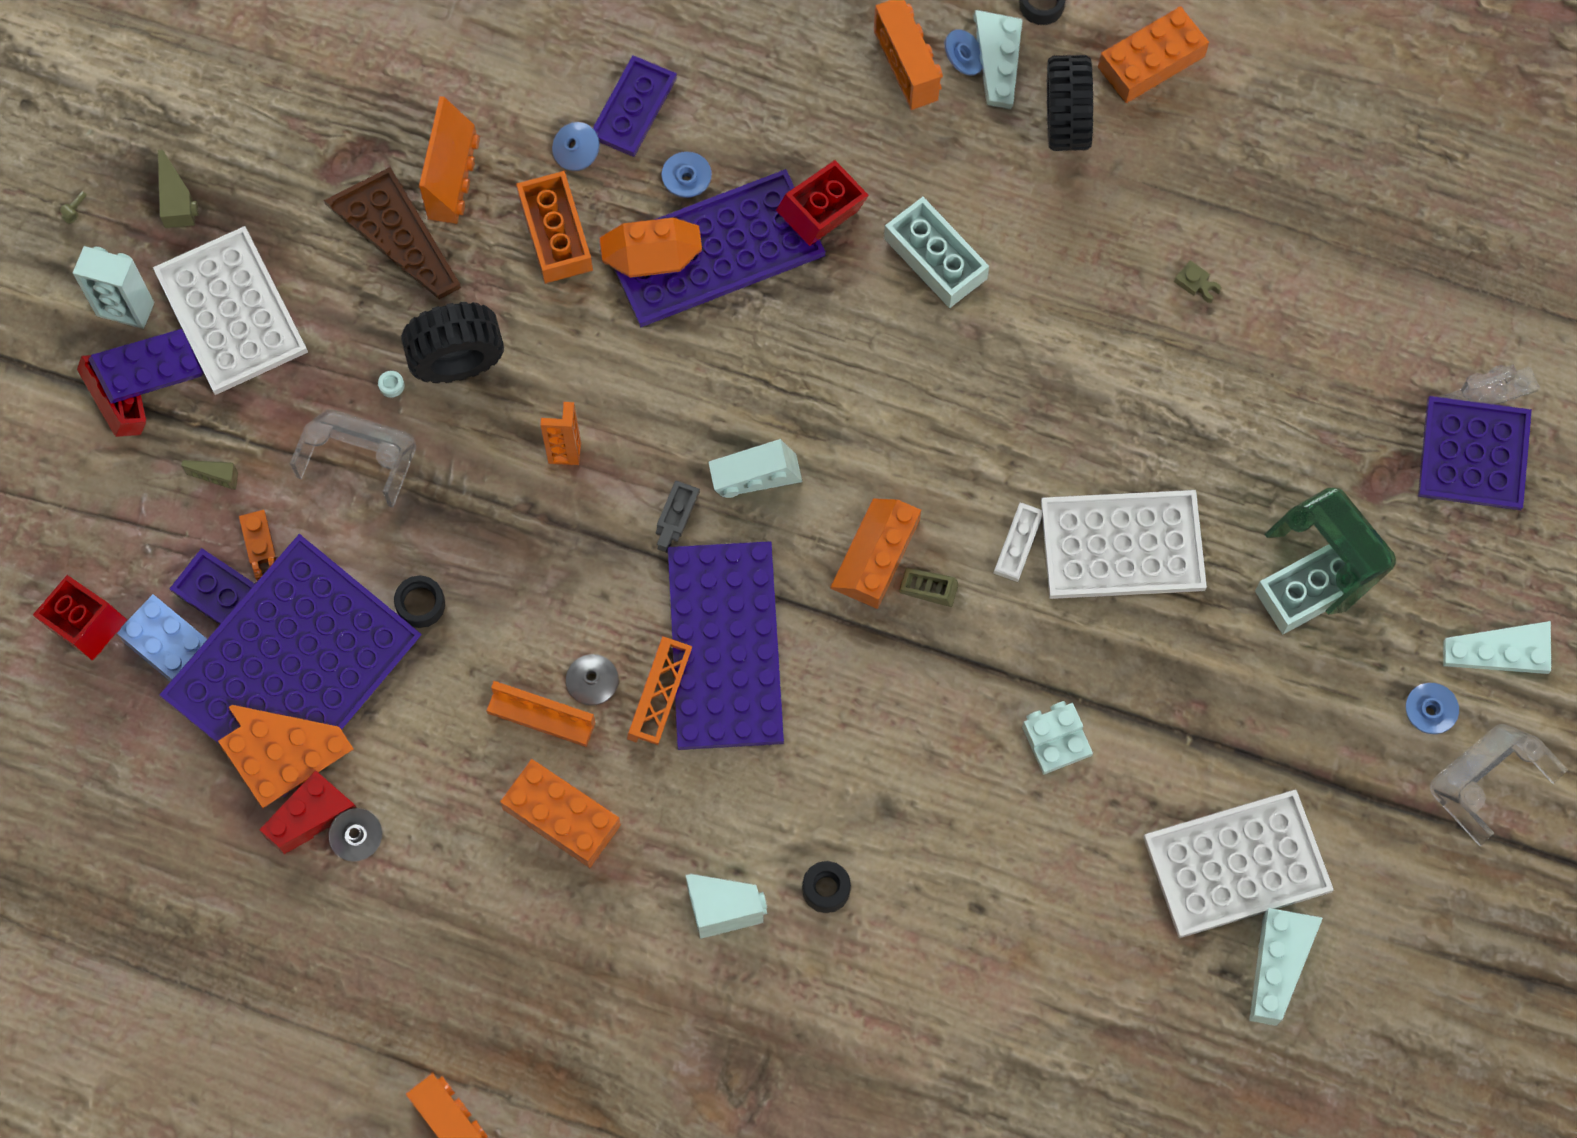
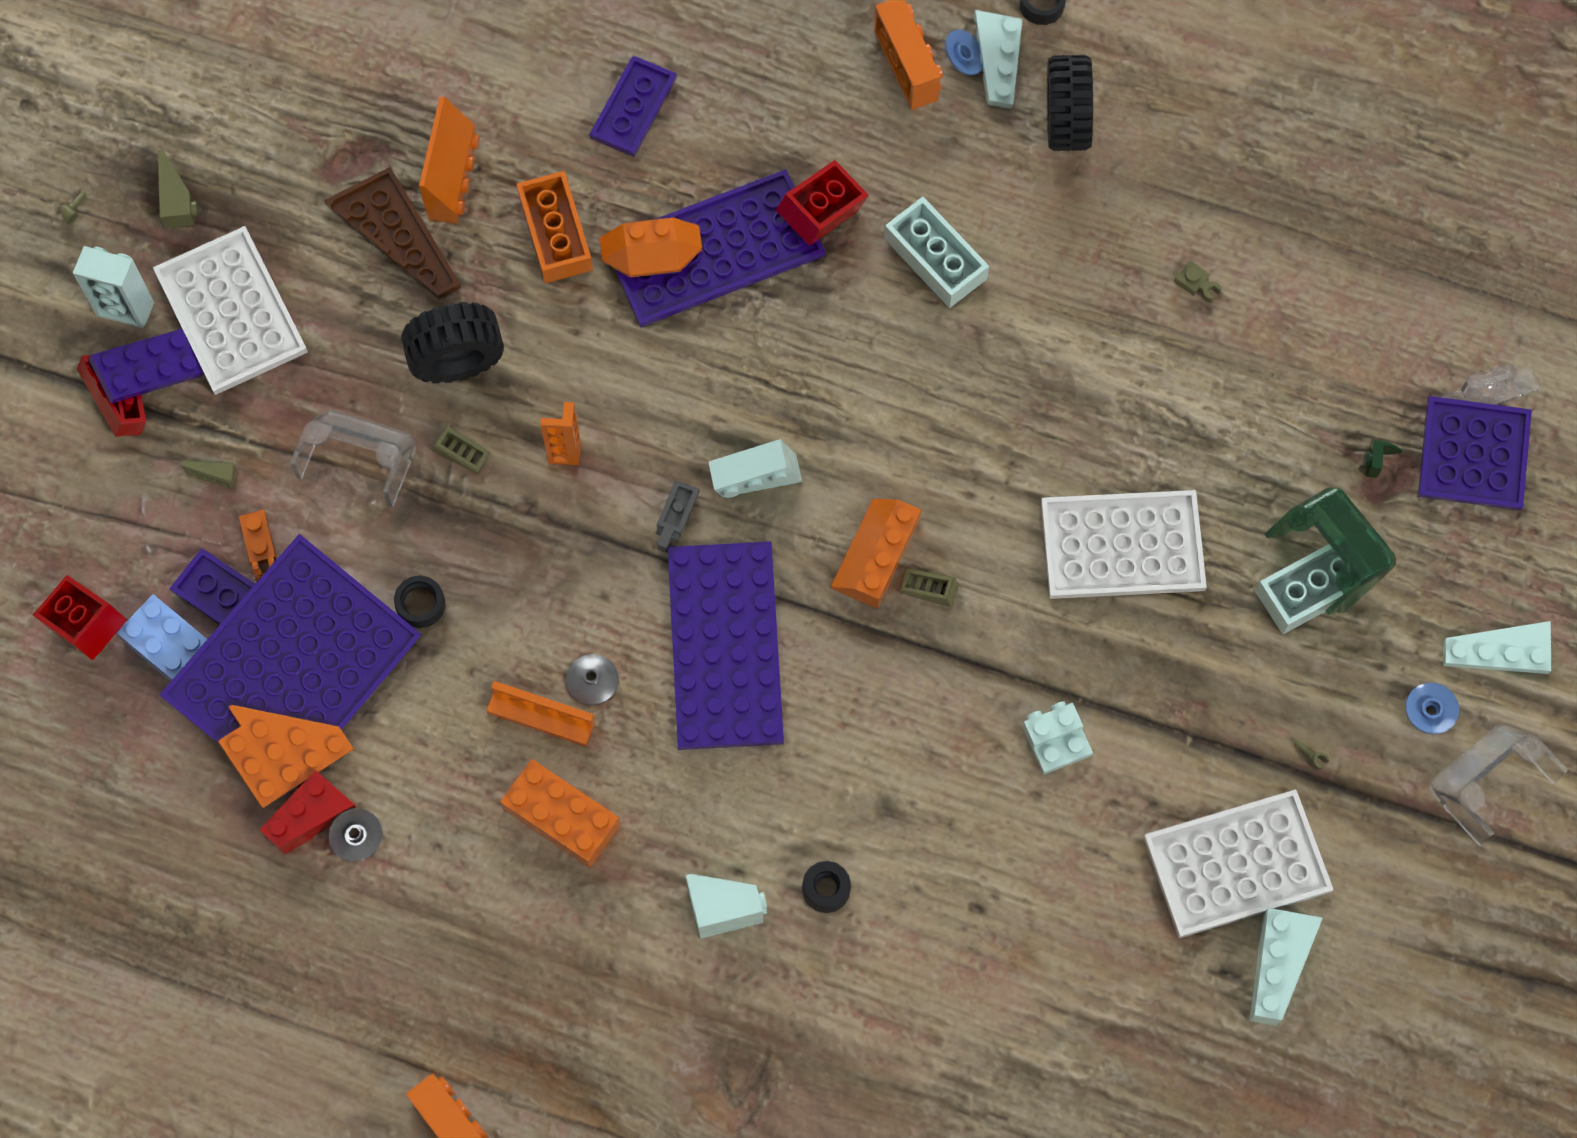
light aqua tile [378,371,404,398] -> none
medium blue dish [552,122,600,171] -> none
orange fence [627,636,692,745] -> none
medium blue dish [662,152,711,198] -> none
white tile [994,502,1042,582] -> none
orange brick [1098,6,1209,103] -> none
none -> olive slope [432,425,490,474]
none -> olive hand [1294,740,1329,770]
none -> dark green plate [1363,439,1402,478]

